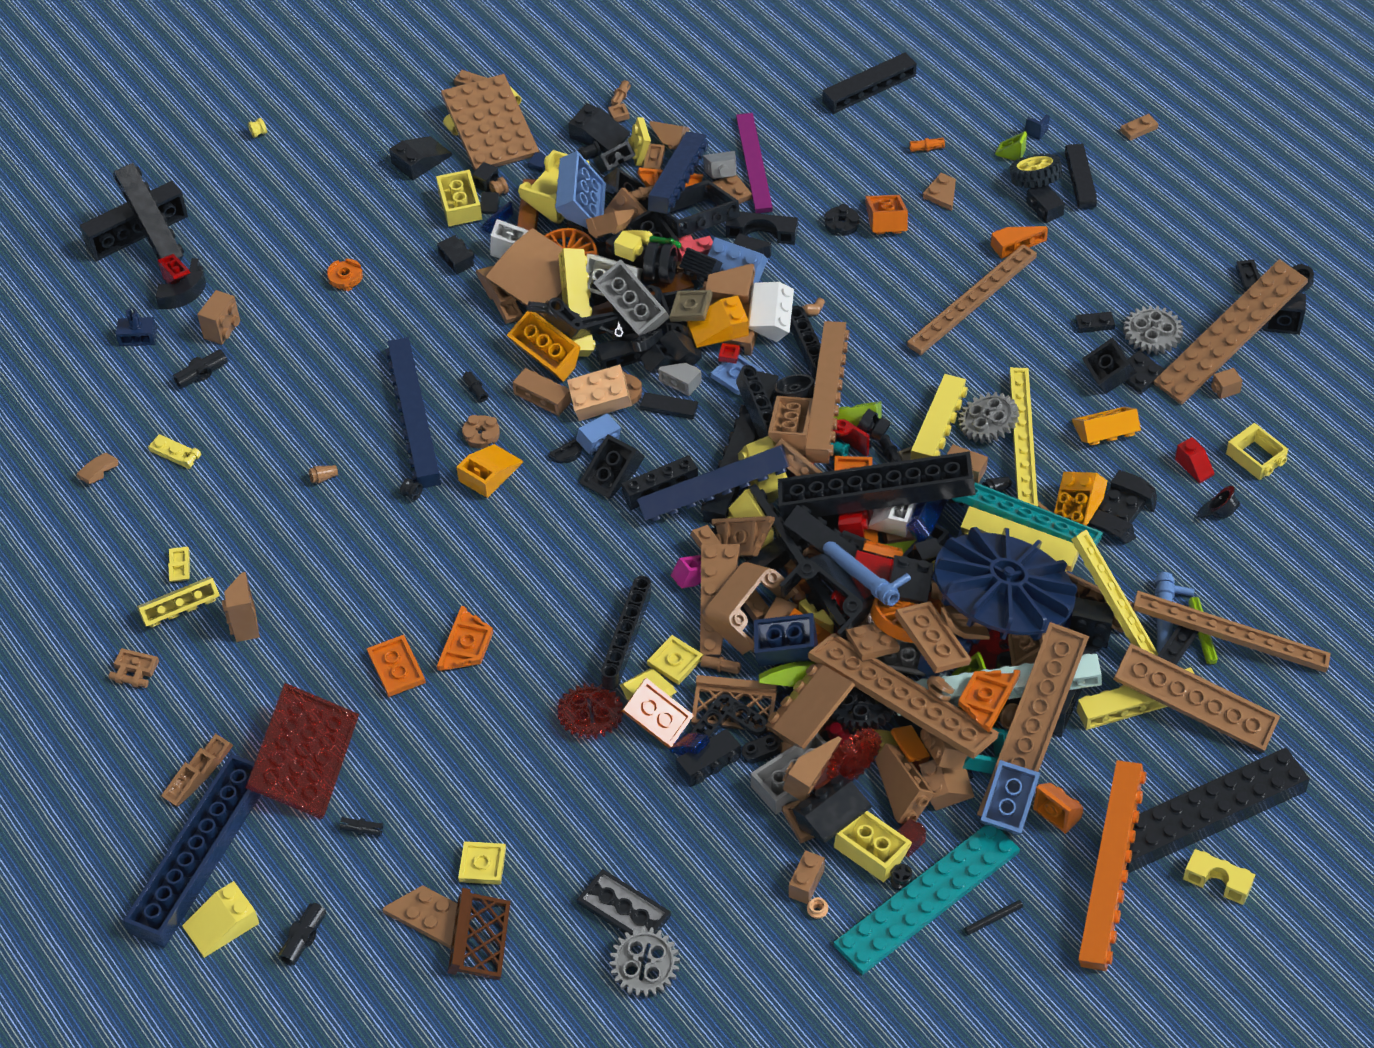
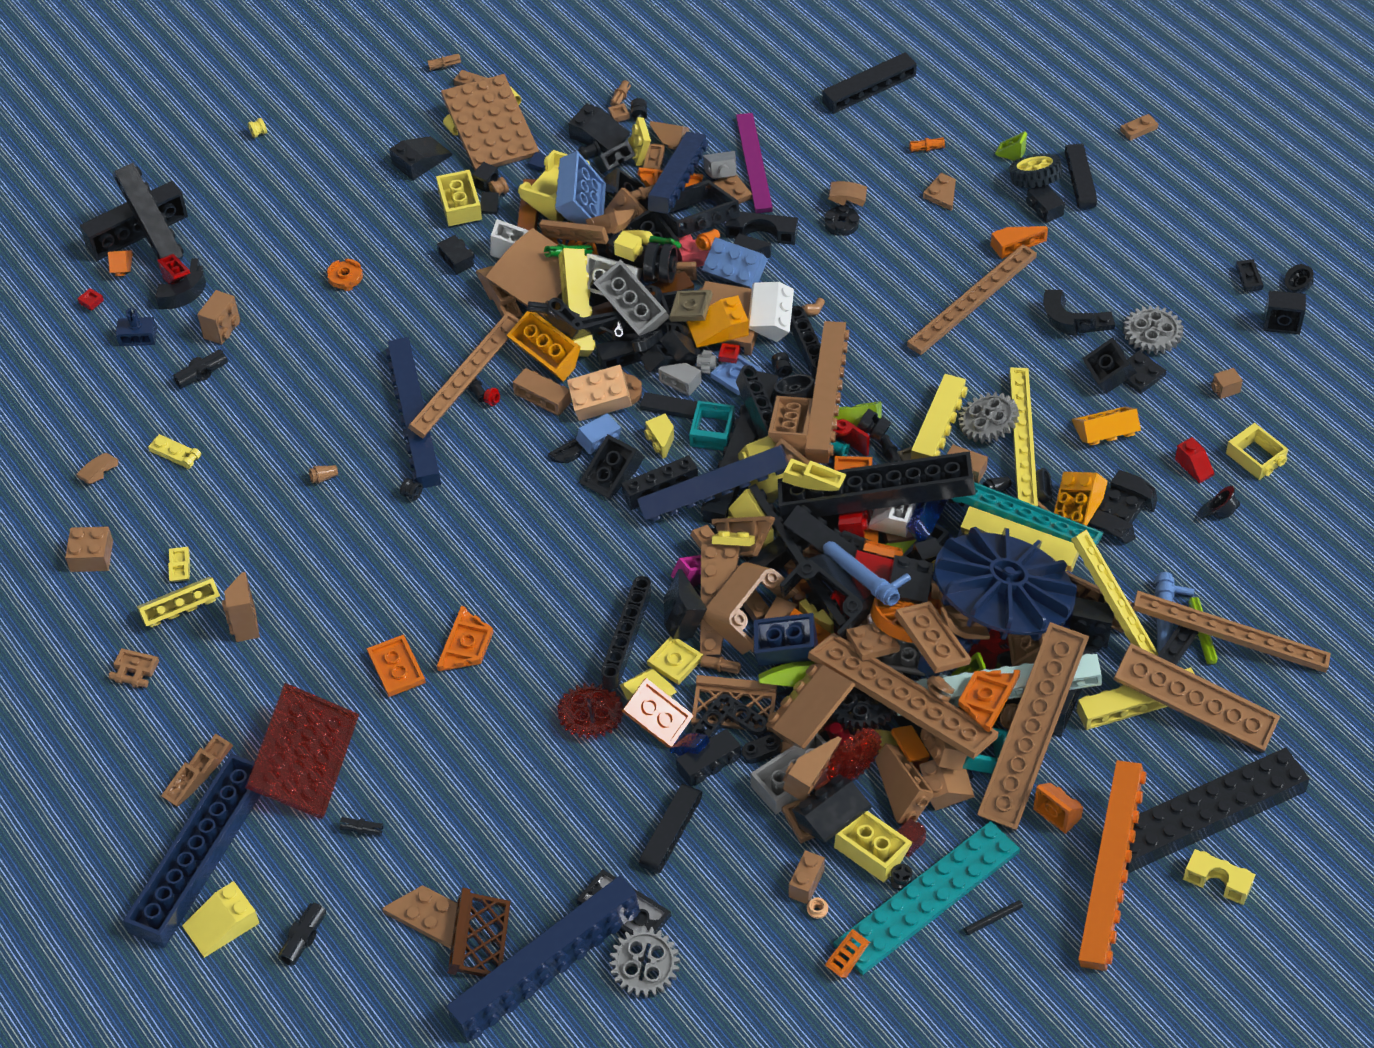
light orange slope [456,444,523,498] -> none
light yellow plate [458,841,506,885] -> none
medium nougat plate [462,415,500,448] -> none
clear blue slope [481,201,513,234] -> none
black brick [679,248,723,282] -> none
medium nougat slope [703,264,755,304] -> none
orange slope [865,195,908,234] -> none
medium blue brick [980,760,1040,836] -> none
dark blue panel [1025,114,1050,140] -> none
medium nougat plate [1154,259,1308,405] -> none
none -> medium nougat brick [65,527,113,572]
none -> red plate [77,288,104,311]
none -> orange slope [108,250,133,276]
none -> medium nougat plate [408,312,519,439]
none -> medium nougat axle [428,54,461,71]
none -> dark blue brick [446,875,640,1042]
none -> red plate [484,388,500,406]
none -> medium nougat plate [539,220,609,244]
none -> green pin [544,244,593,258]
none -> black wheel [631,98,647,121]
none -> black beam [639,784,703,874]
none -> light yellow slope [644,414,674,459]
none -> black slope [664,569,707,639]
none -> teal window [689,401,735,451]
none -> orange cone [695,229,720,250]
none -> light grey gear [697,350,717,374]
none -> light yellow wing [712,531,755,546]
none -> black wheel [771,352,793,378]
none -> light yellow slope [782,458,846,491]
none -> orange slope [825,929,870,978]
none -> medium nougat slope [828,181,867,207]
none -> black tile [1036,468,1052,503]
none -> black arch [1043,290,1097,336]

